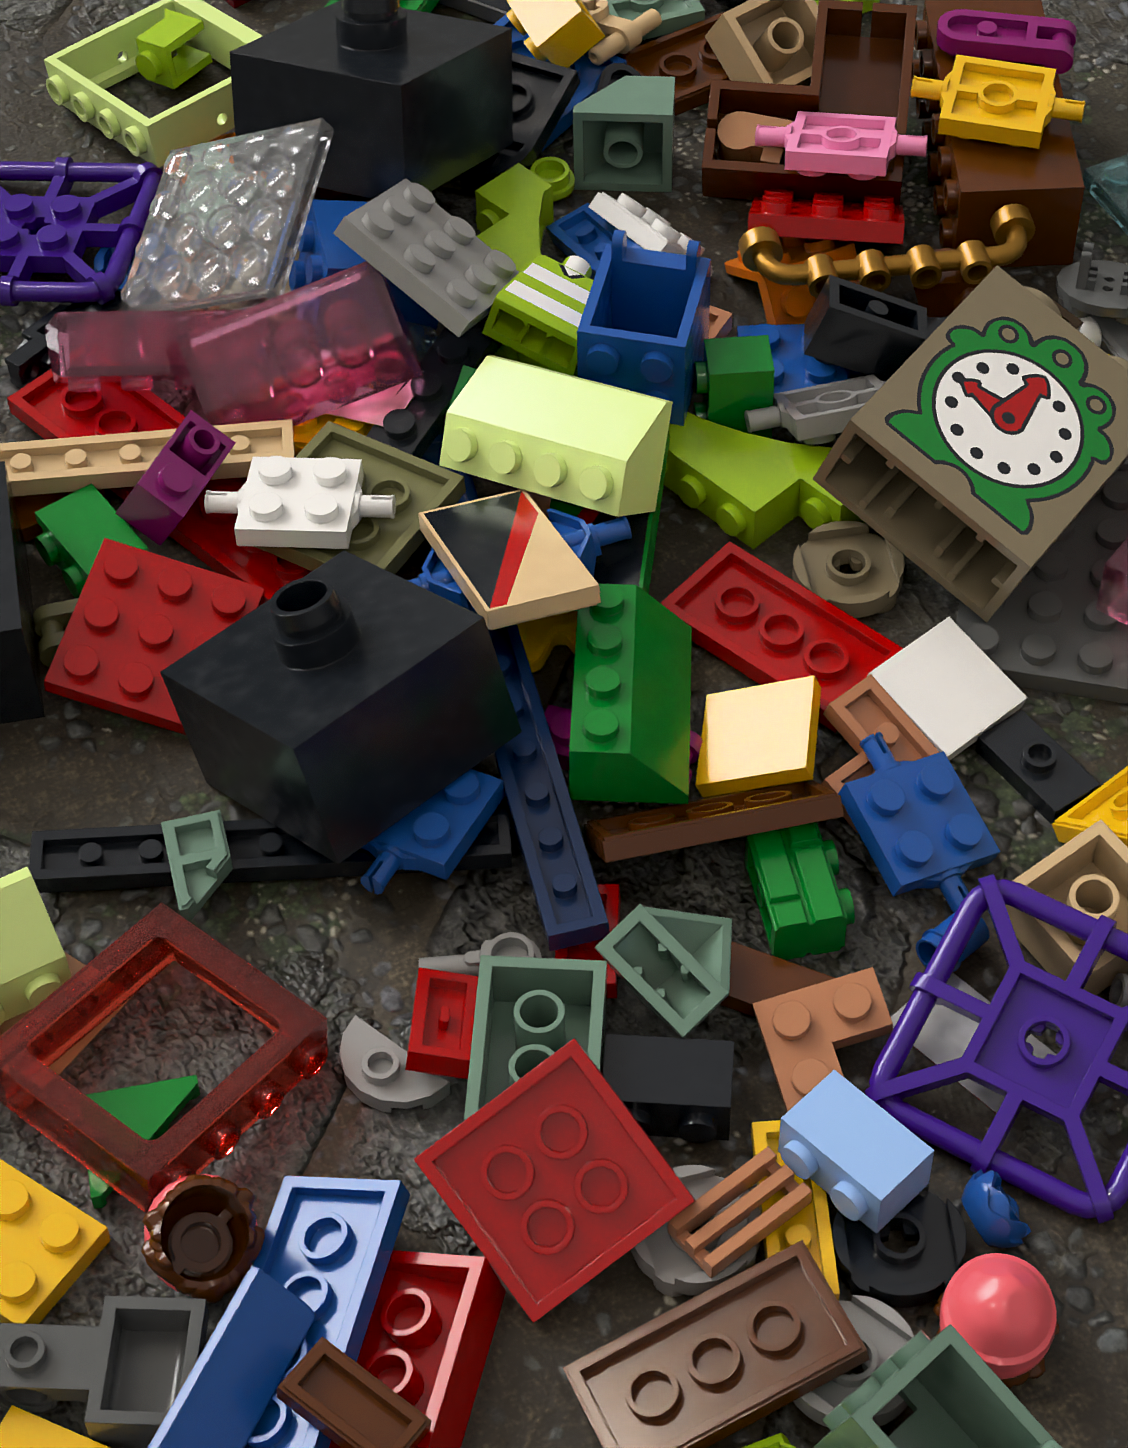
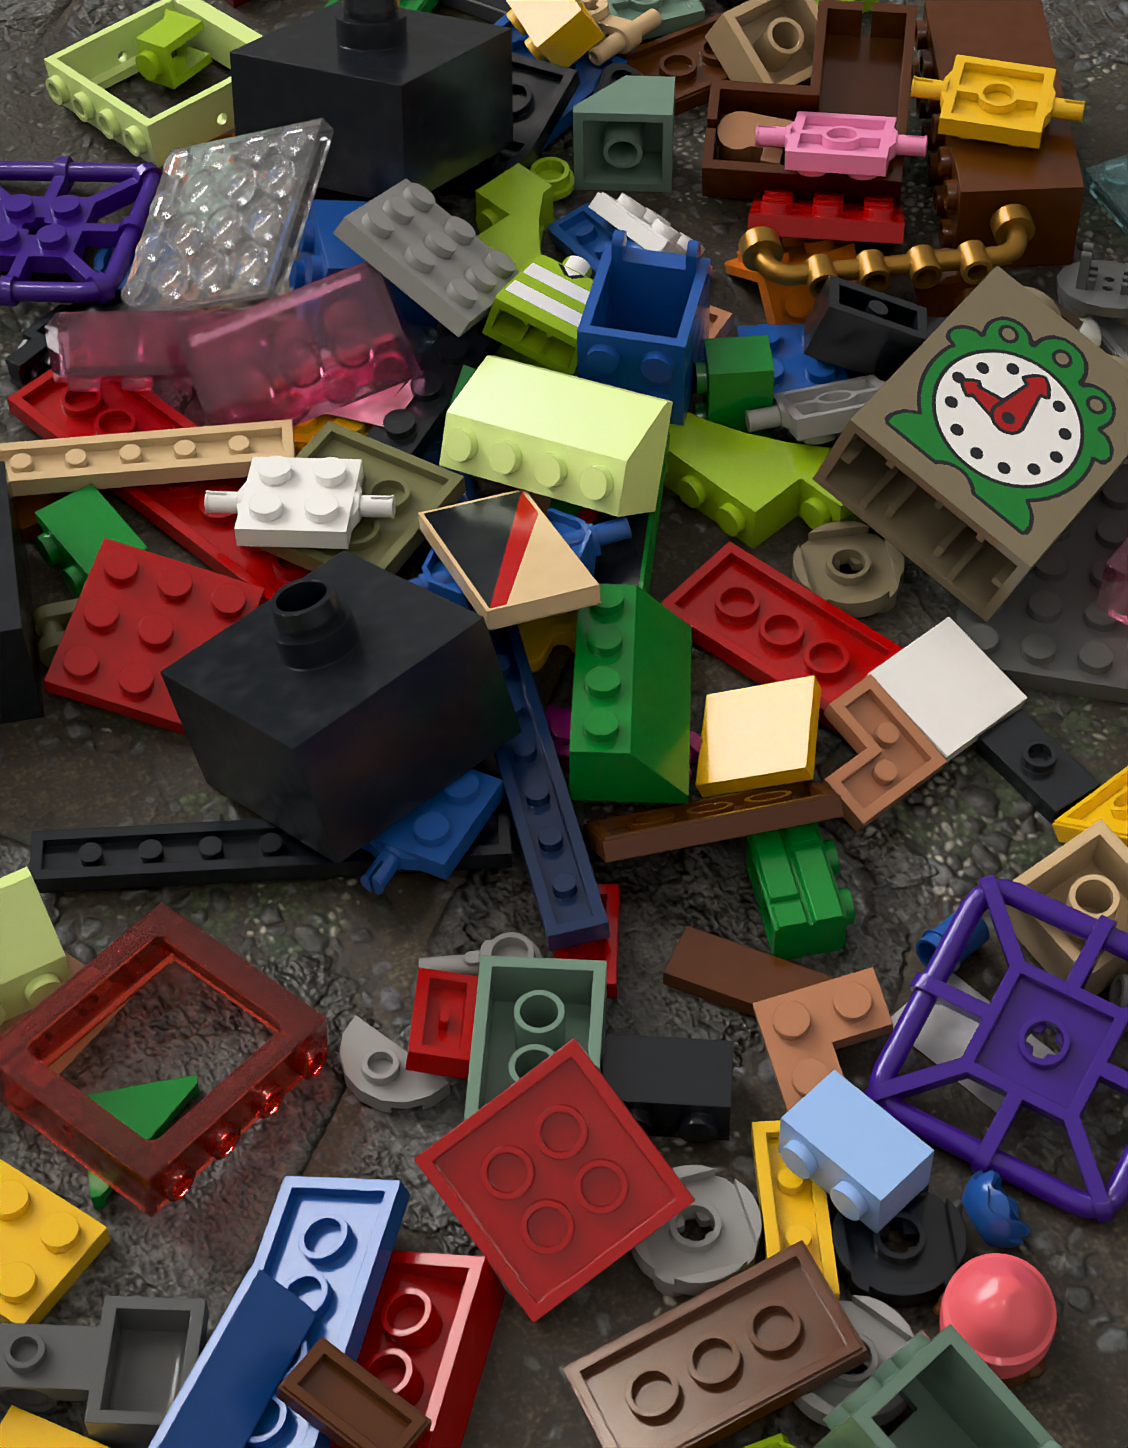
magenta slope [115,410,236,546] -> none
reddish brown hair [141,1174,265,1304] -> none
sand green tile [161,810,233,923] -> none
sand green slope [595,904,732,1038] -> none
nougat tile [668,1147,812,1279] -> none
blue plate [838,732,1000,913] -> none
magenta plate [936,9,1077,74] -> none

